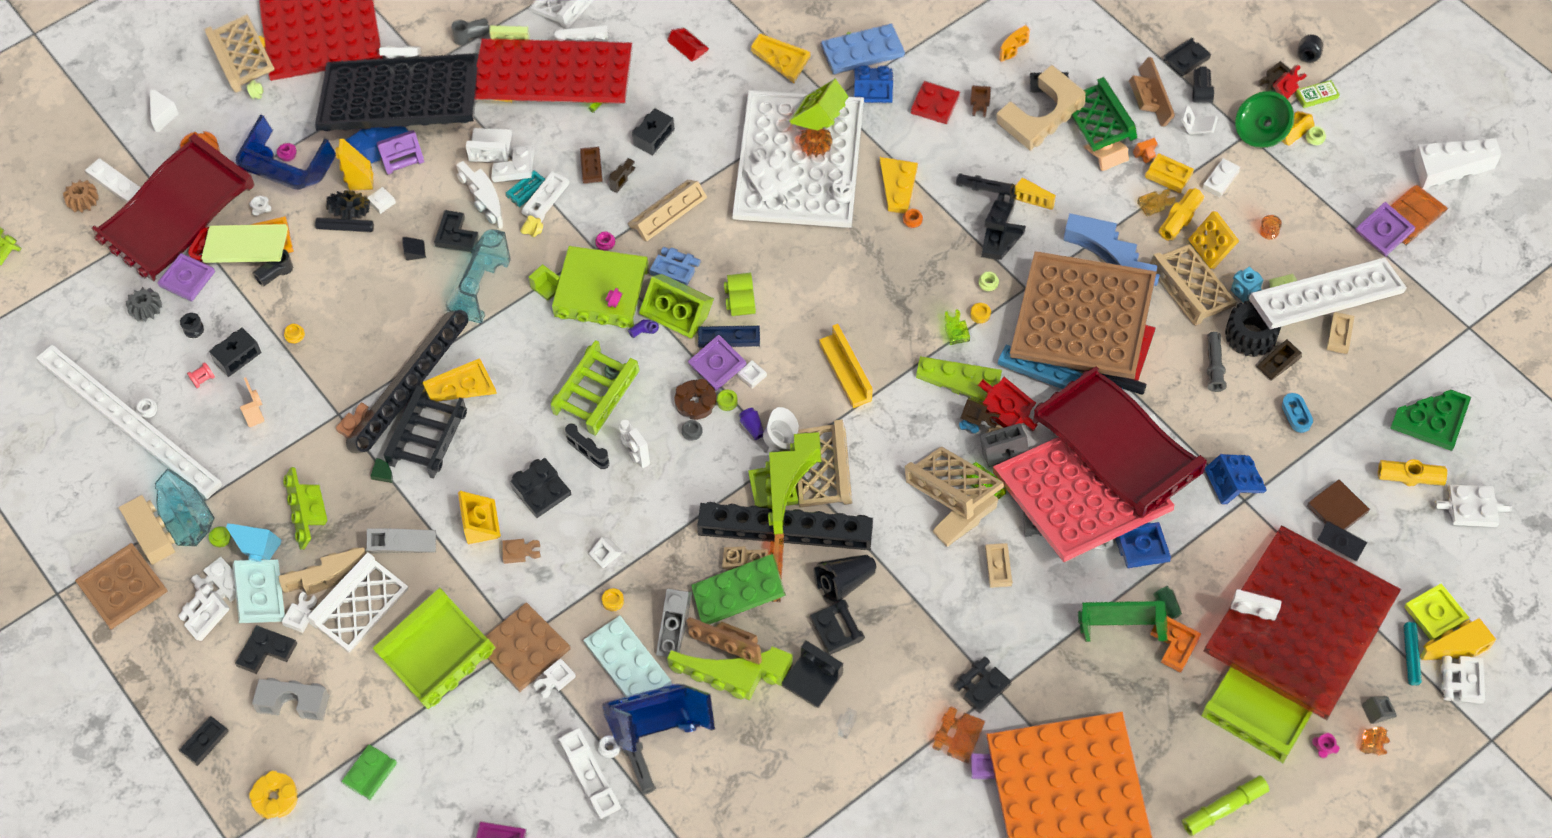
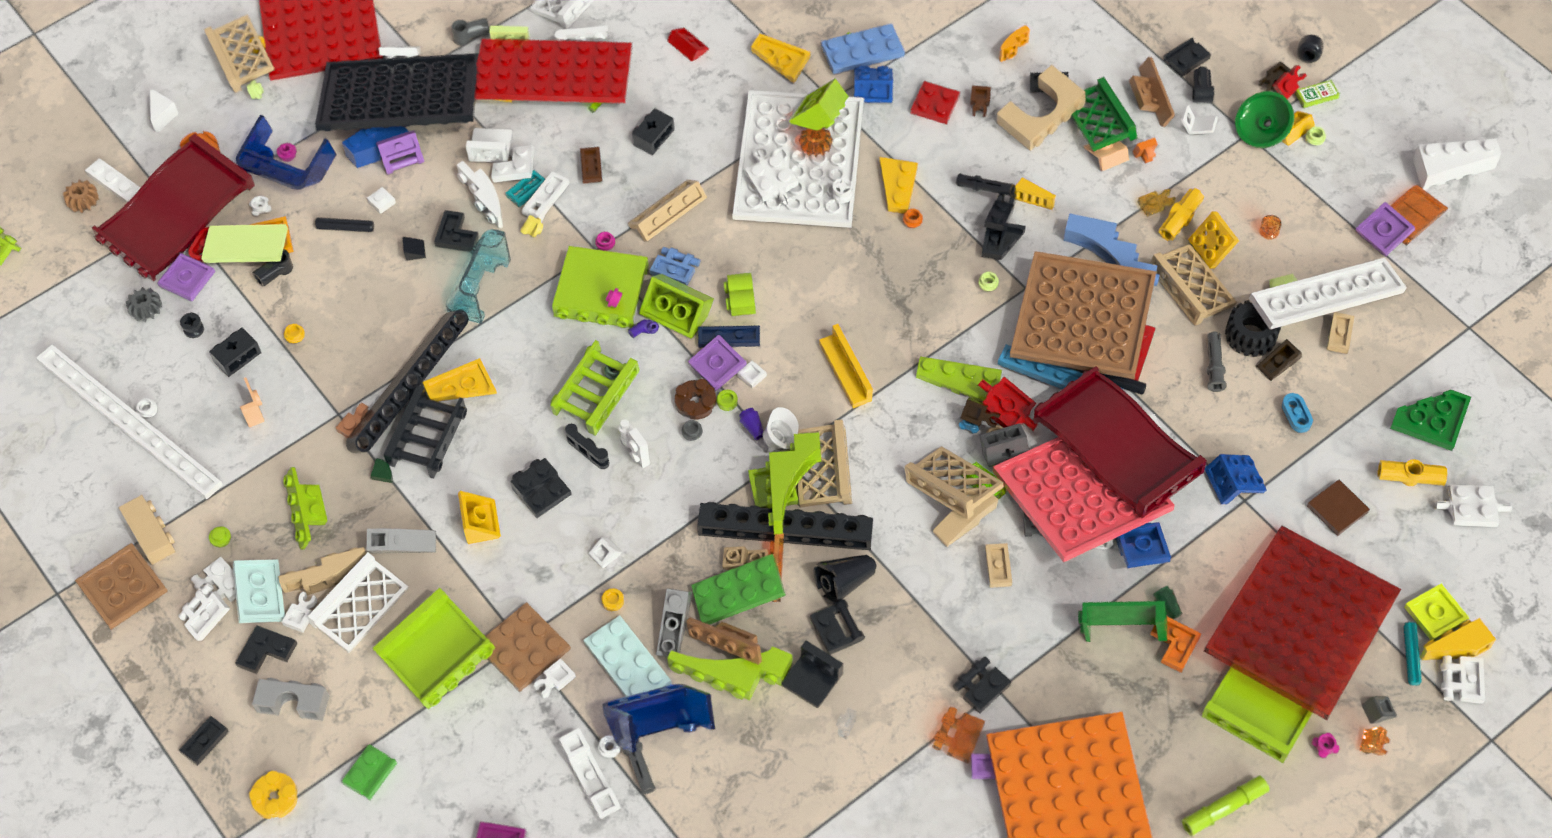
clear light blue wedge [155,468,215,546] -> none
coral bush [187,362,215,388] -> none
medium azure slope [226,523,282,562] -> none
black gear [326,190,370,219] -> none
yellow slope [336,139,374,191] -> none
medium nougat plate [502,539,541,564] -> none
lime panel [529,264,560,300] -> none
dark brown plate [609,158,636,193] -> none
clear neon green plate [944,309,970,345] -> none
yellow tile [970,303,991,324] -> none
yellow plate [1145,153,1194,193] -> none
white plate [1203,158,1240,198] -> none
medium azure brick [1230,266,1264,303] -> none
white plate [1230,589,1281,620] -> none
black plate [1317,521,1368,561] -> none

